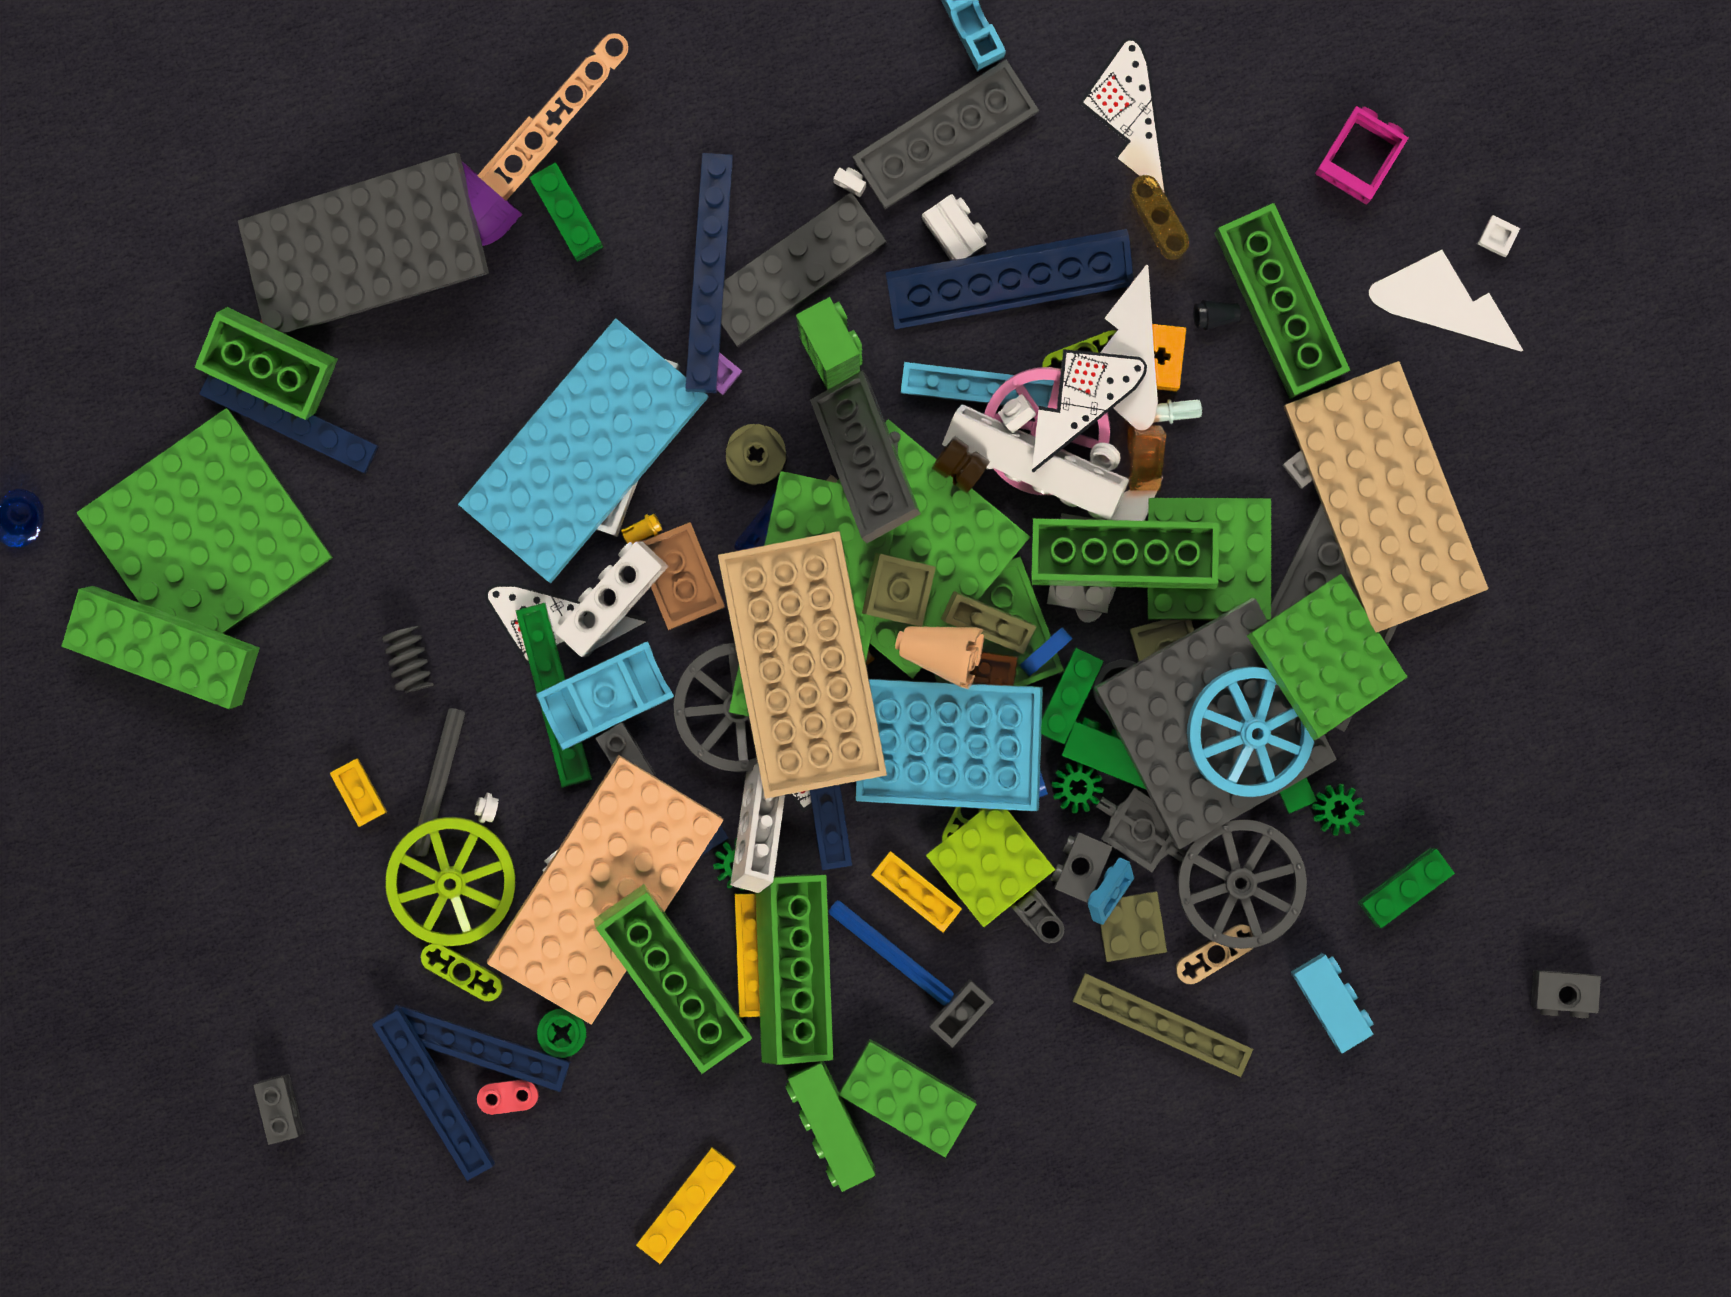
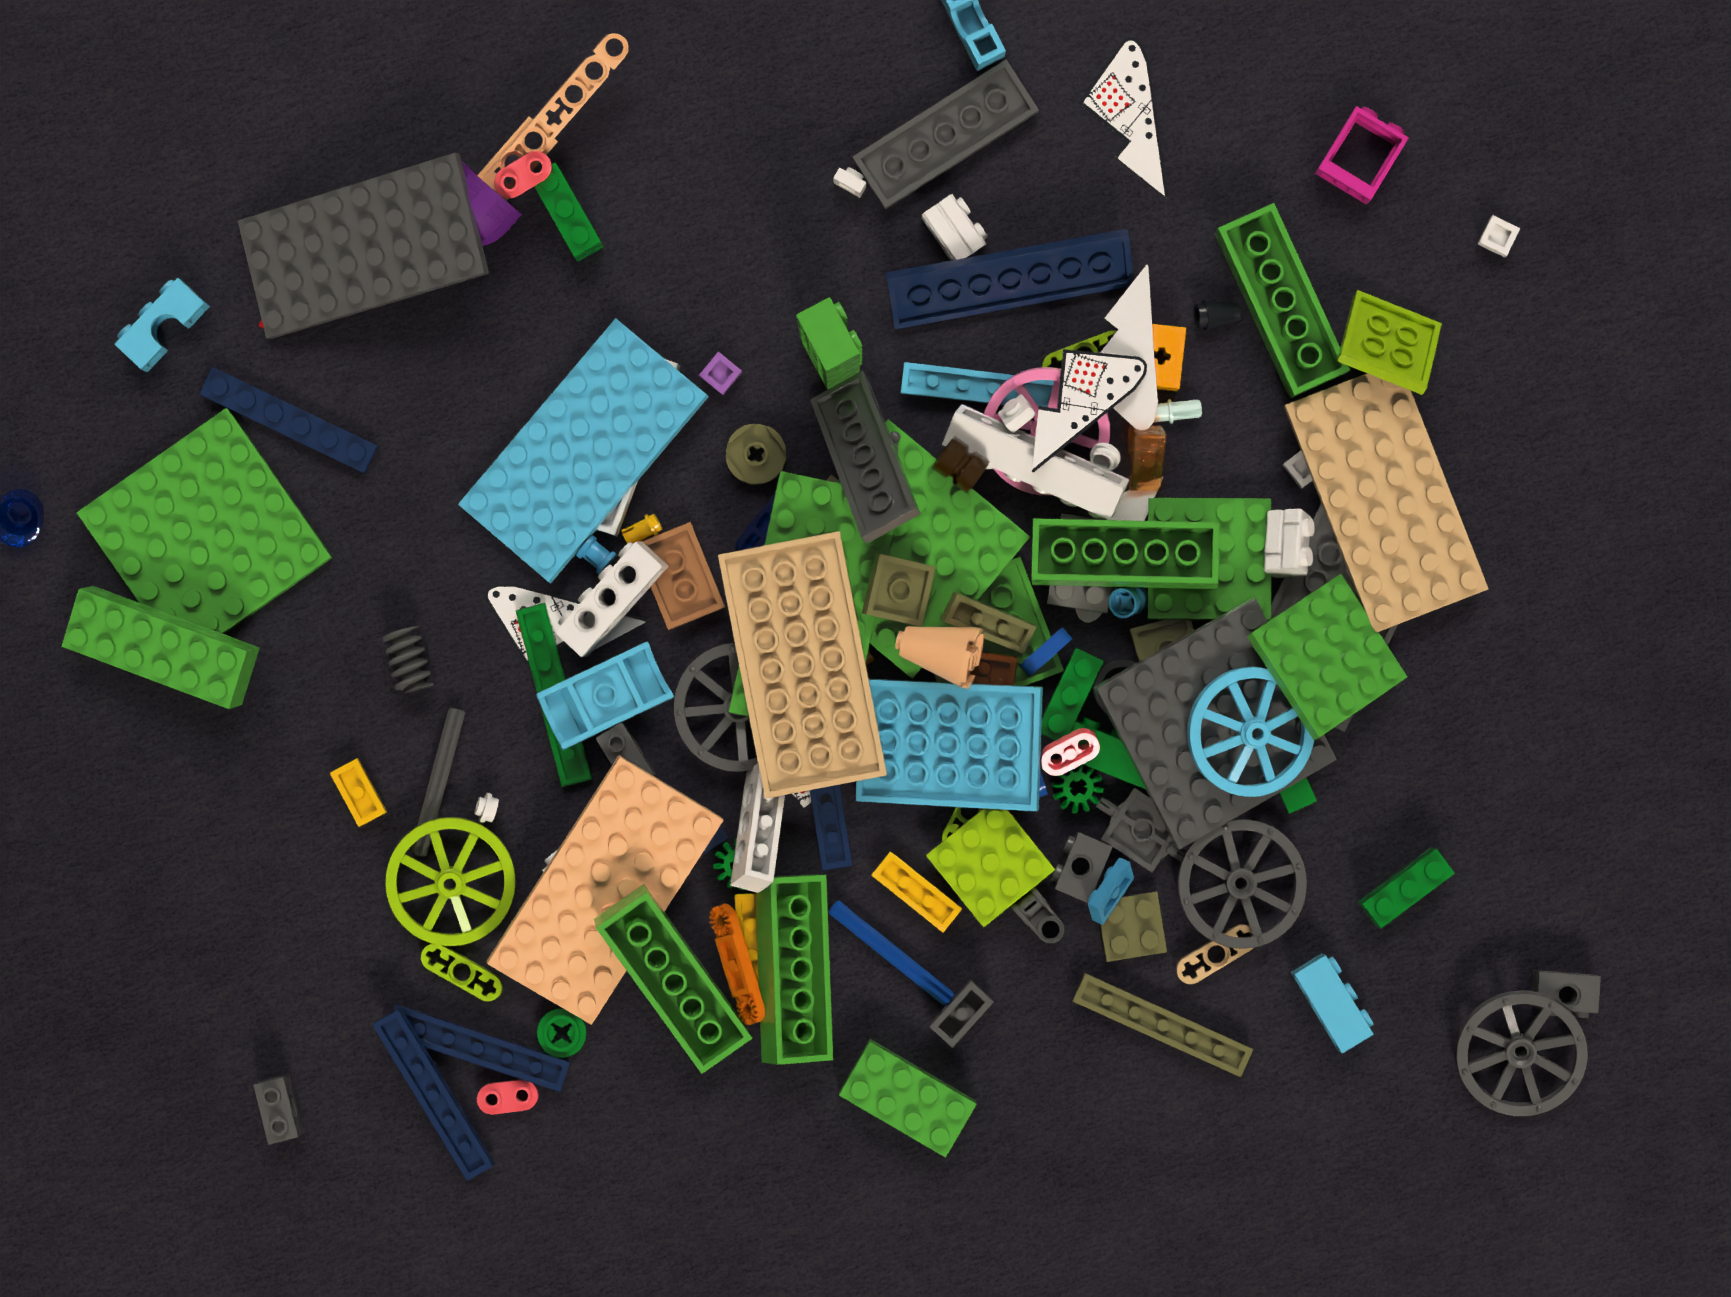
bright green brick [194,307,338,420] -> none
yellow plate [636,1147,736,1264] -> none
dark blue plate [685,153,733,393] -> none
dark grey plate [721,192,886,347] -> none
bright green brick [785,1061,876,1192] -> none
clear yellow beam [1130,175,1189,260] -> none
green gear [1311,784,1364,836] -> none
white sticker [1369,250,1523,351] -> none
none -> medium azure arch [115,278,210,372]
none -> coral plate [494,151,552,198]
none -> dark azure bush [576,535,617,575]
none -> orange plate [709,904,765,1025]
none -> plate [1040,728,1100,776]
none -> dark azure wheel [1109,587,1148,618]
none -> white brick [1264,509,1315,578]
none -> lime plate [1337,290,1442,395]
none -> dark grey wheel [1456,990,1588,1116]

